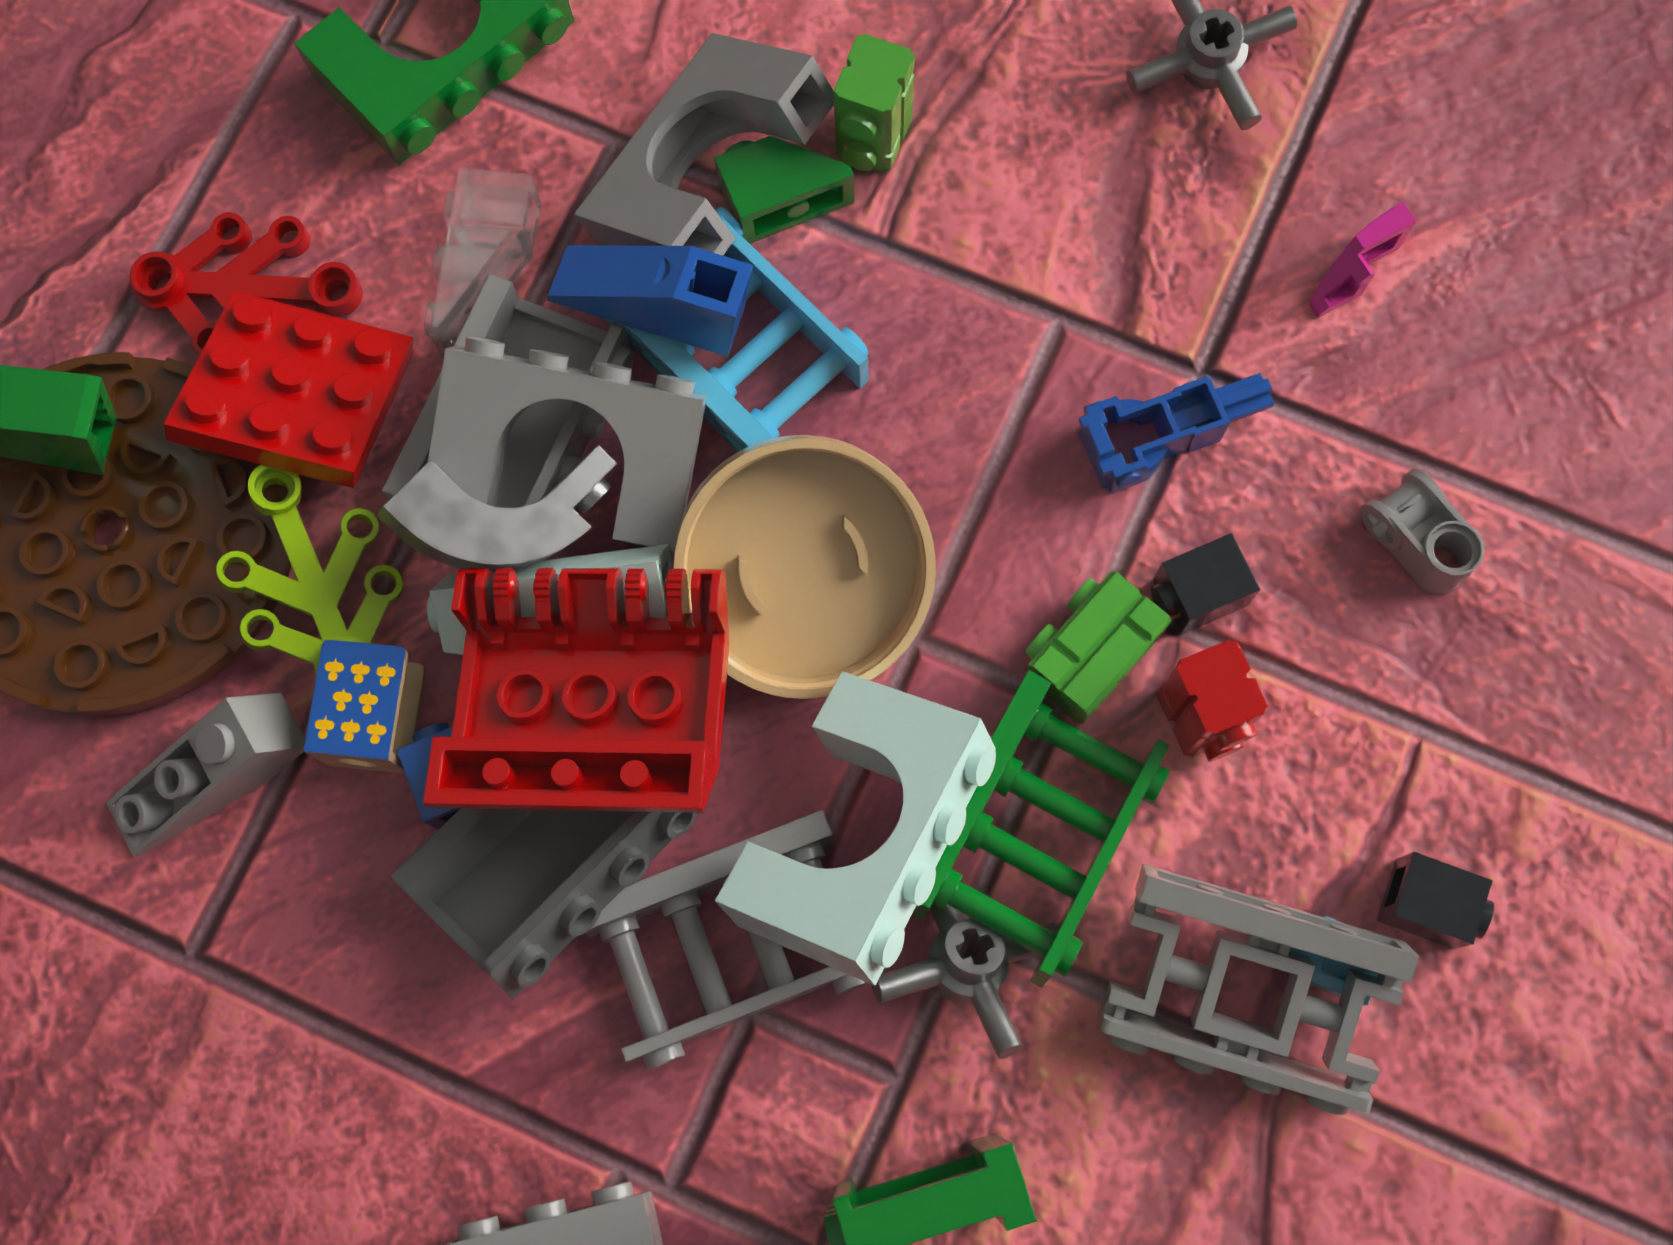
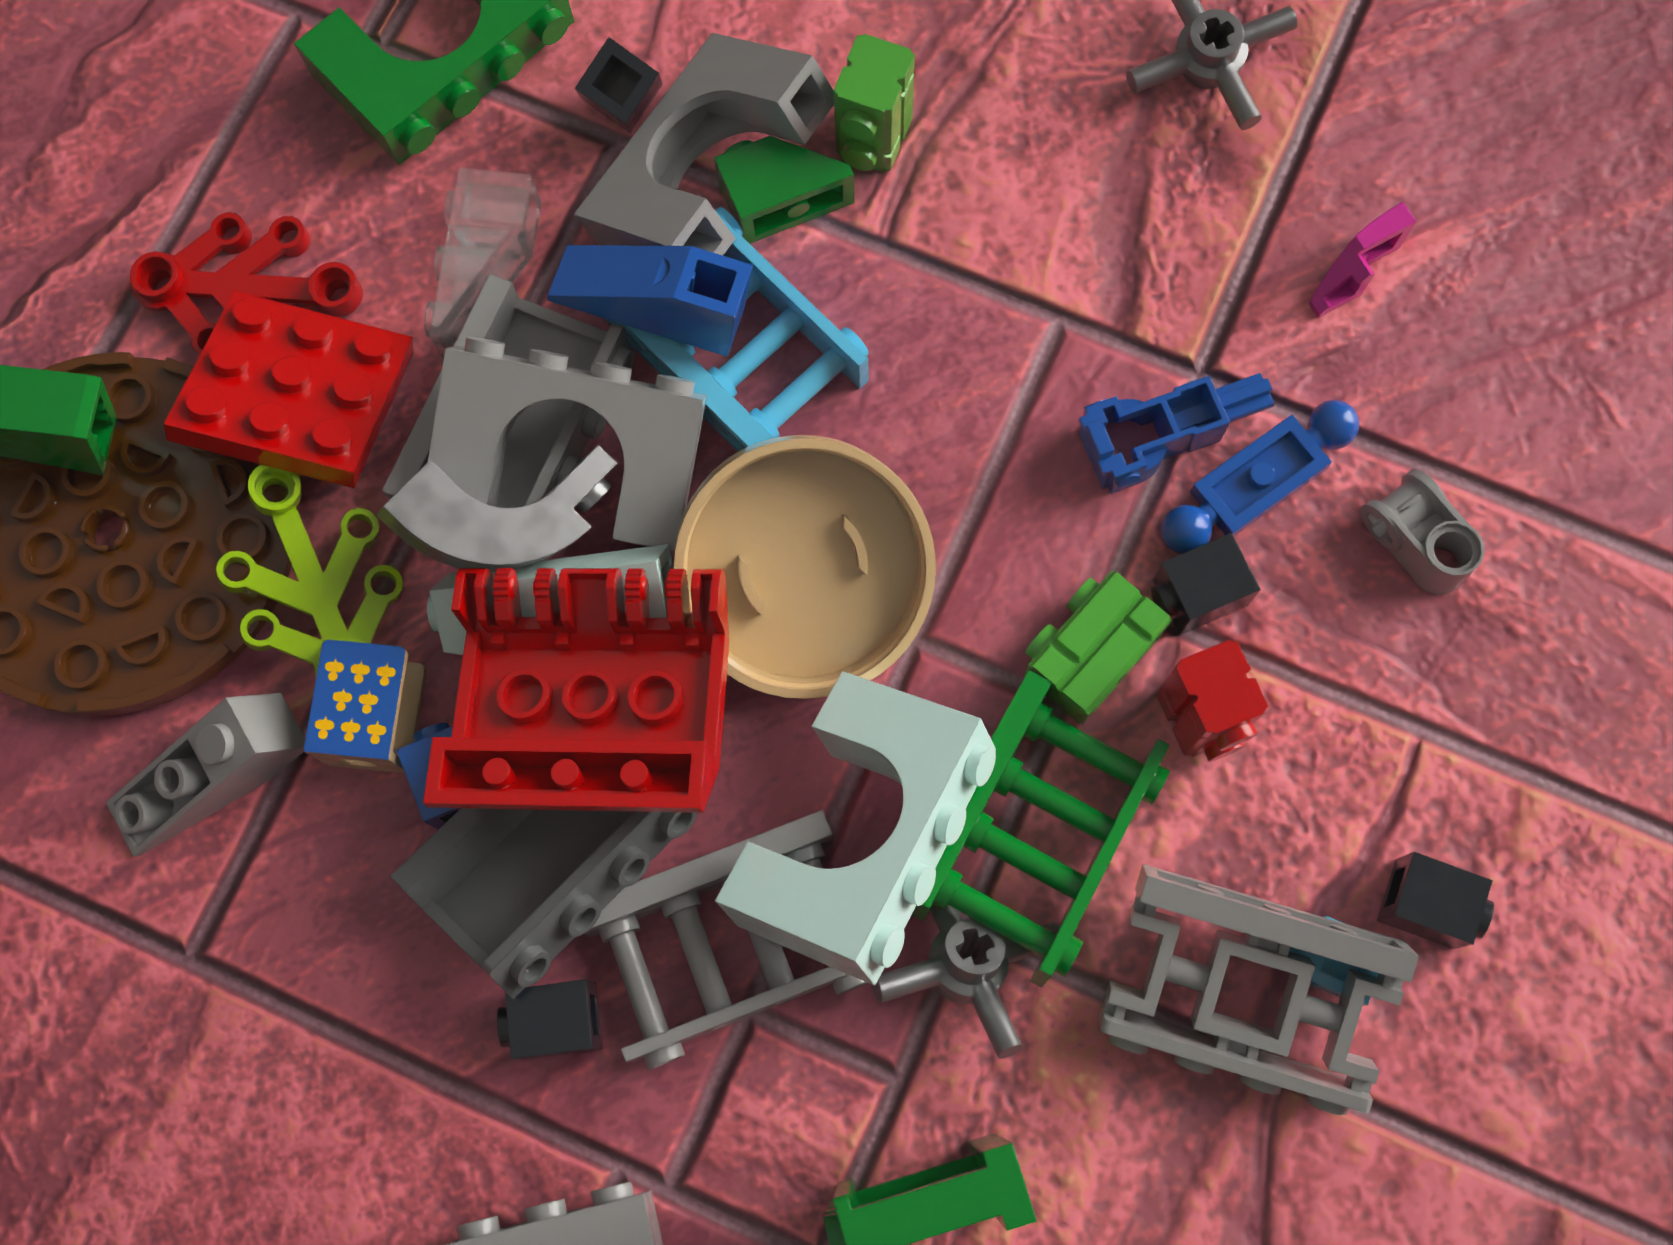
none -> black brick [497,979,603,1060]
none -> black brick [575,37,663,133]
none -> blue plate [1161,400,1359,554]

